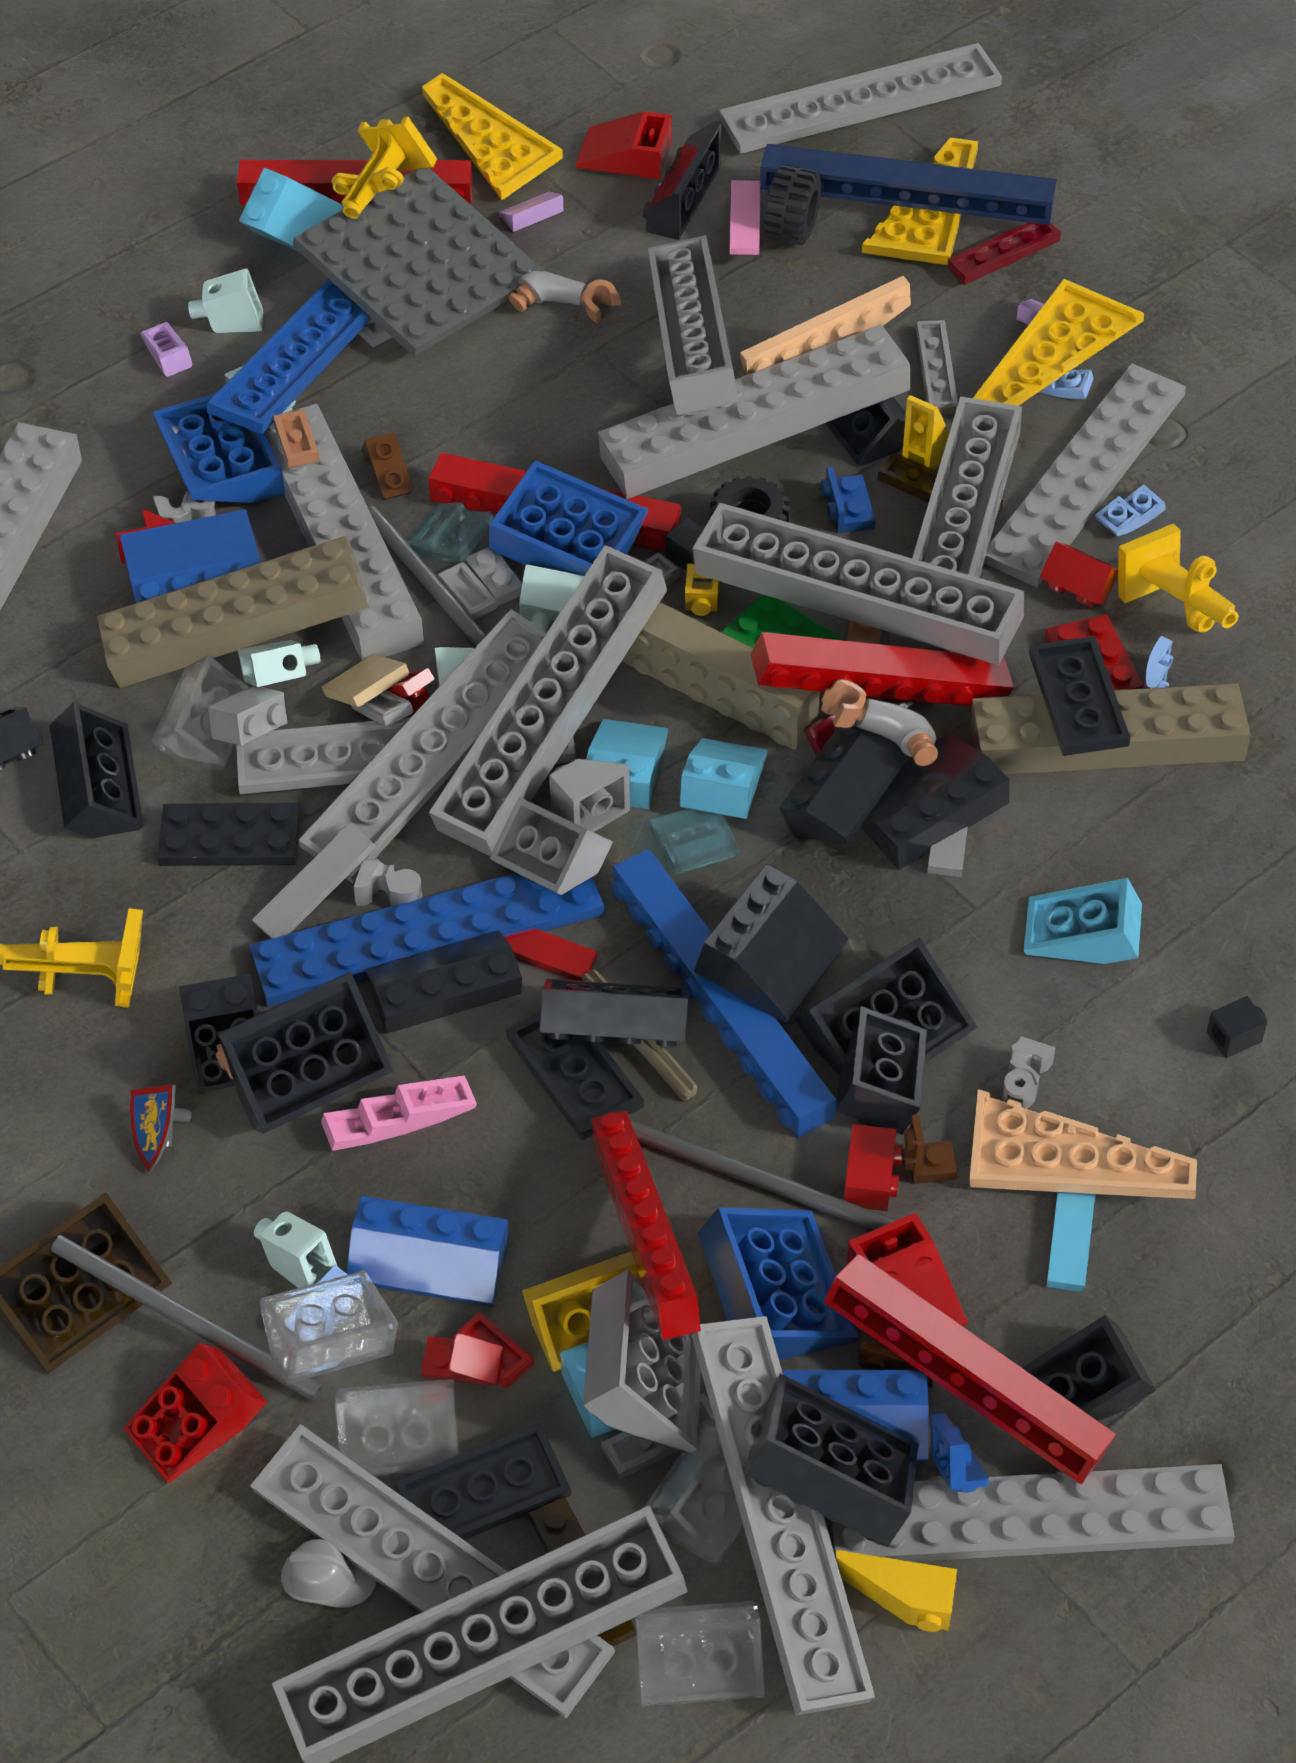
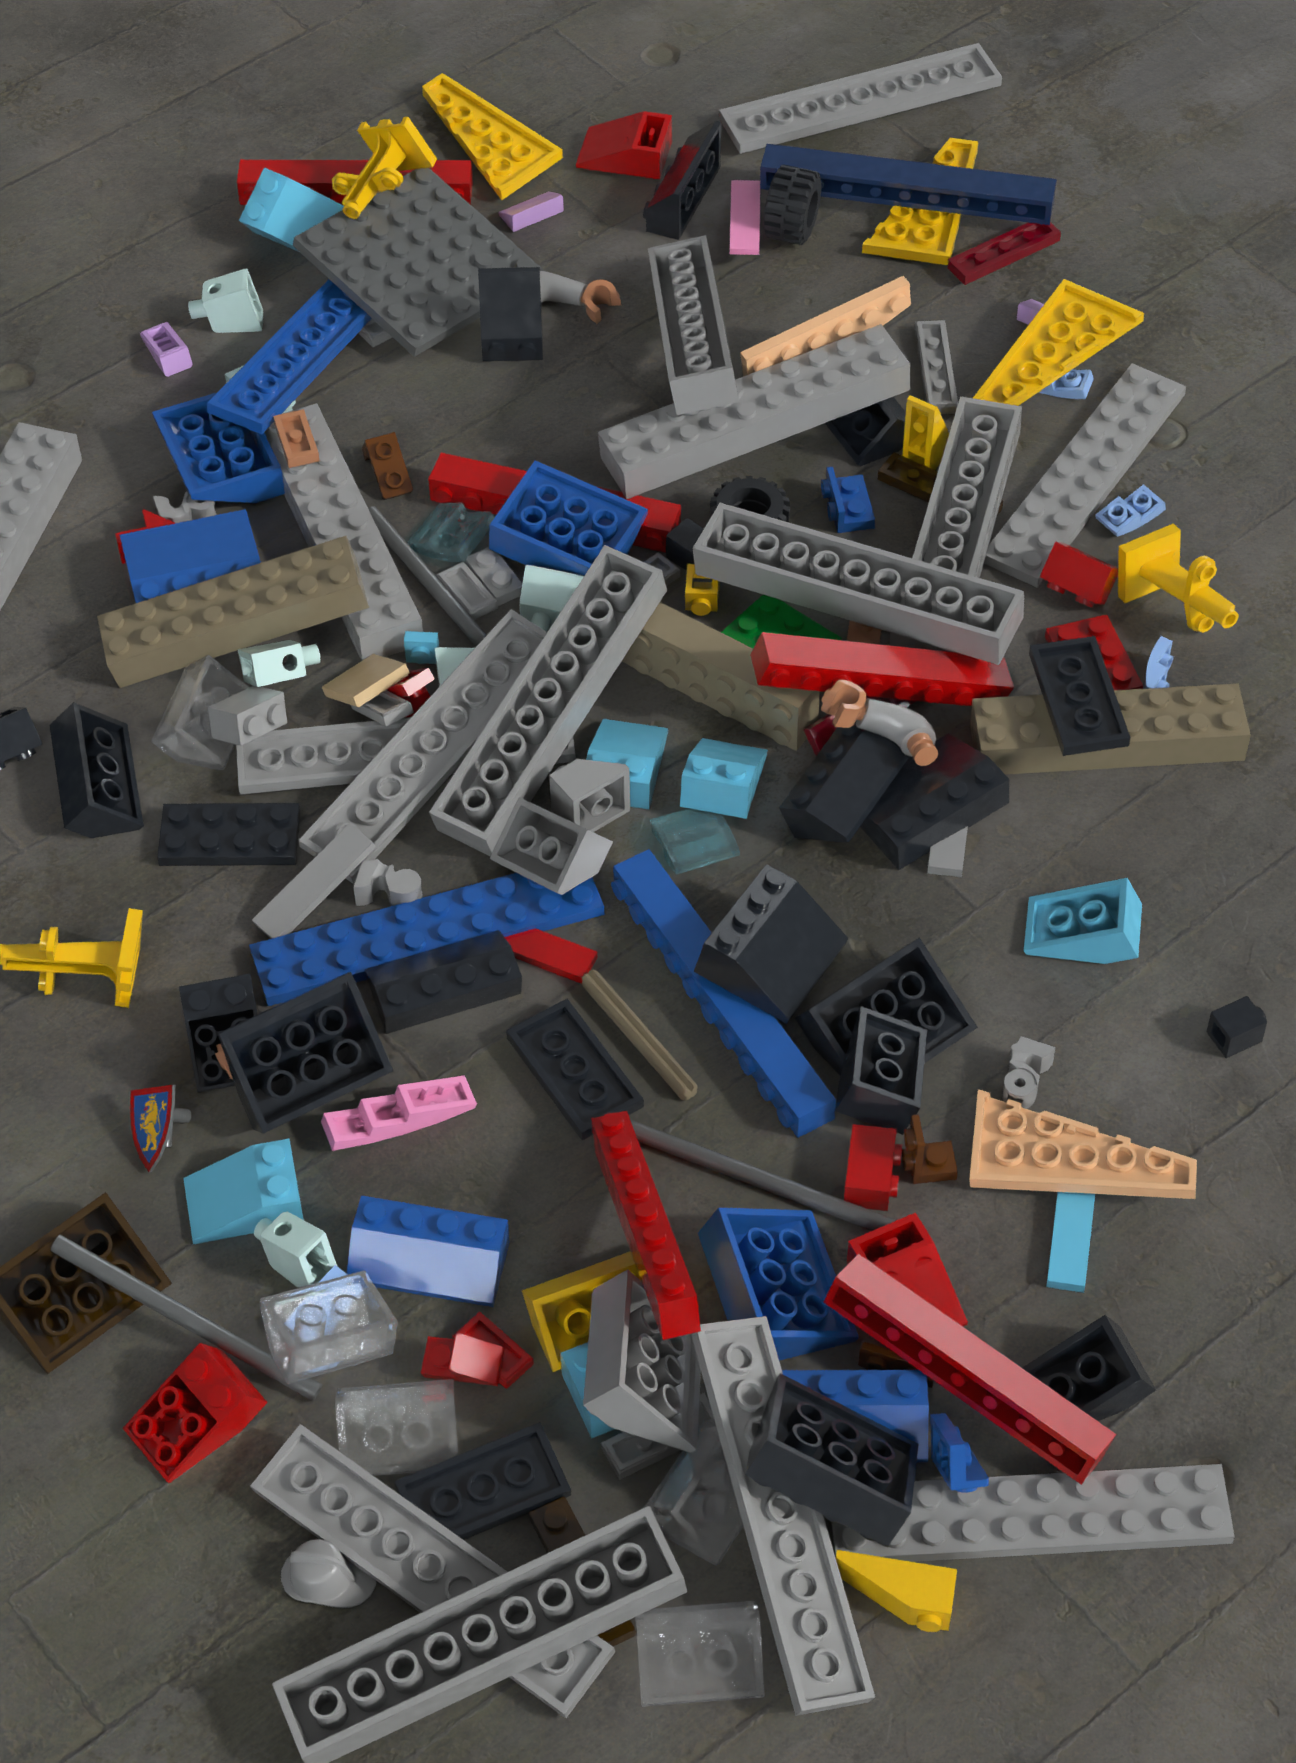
black slope [540,979,688,1047] -> none
none -> medium azure slope [183,1138,304,1244]
none -> medium azure plate [404,631,439,664]
none -> black slope [478,267,543,361]

